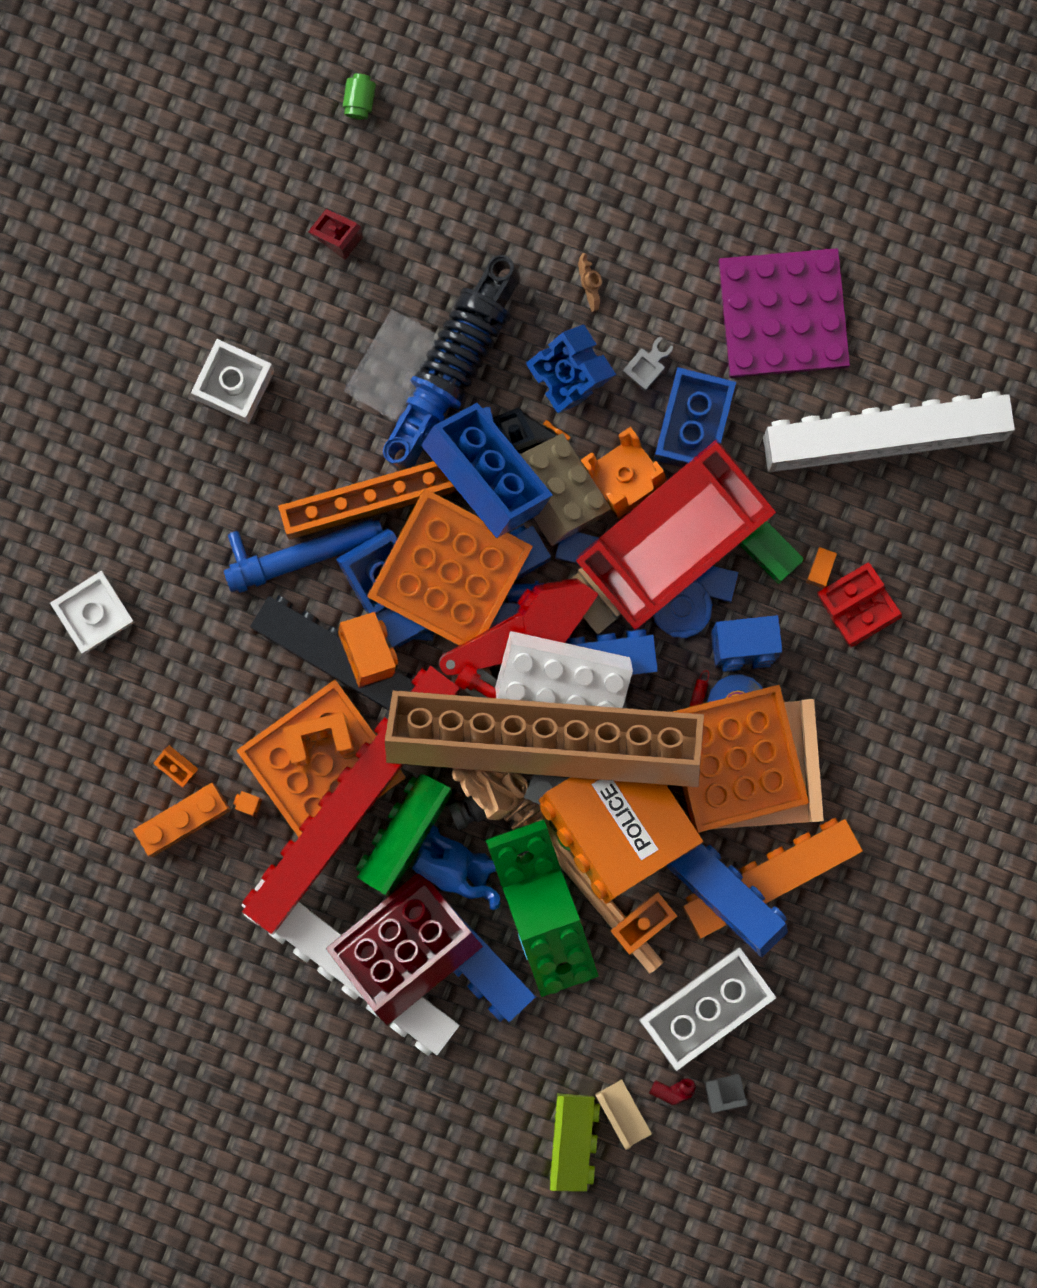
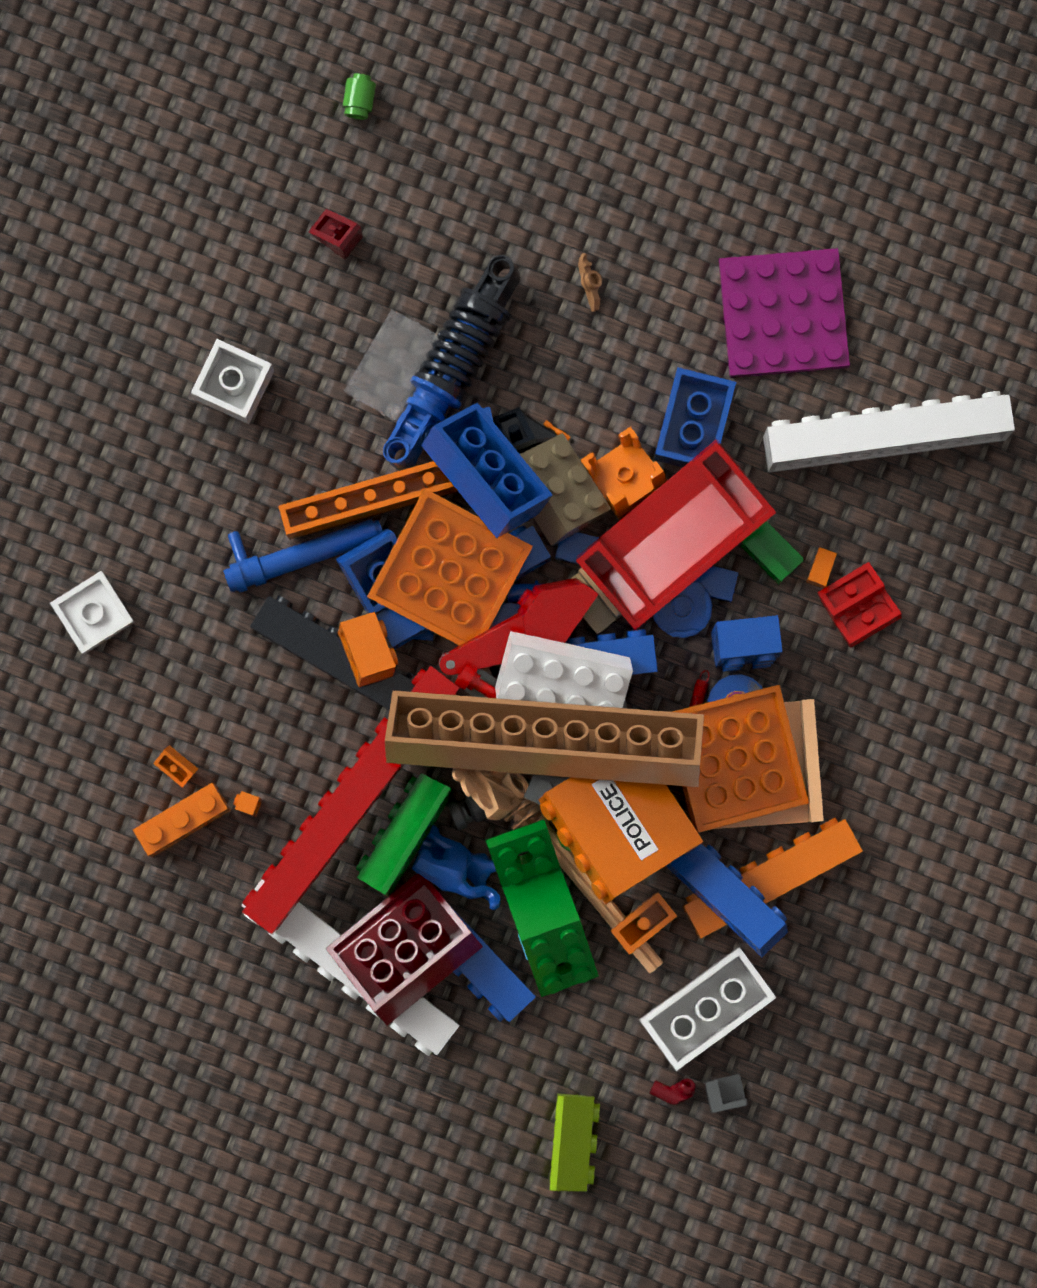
orange plate [236,679,406,838] -> none
orange panel [283,712,355,767] -> none
blue brick [526,324,616,413] -> none
tan panel [595,1079,652,1150] -> none
light grey plate [622,337,673,392] -> none

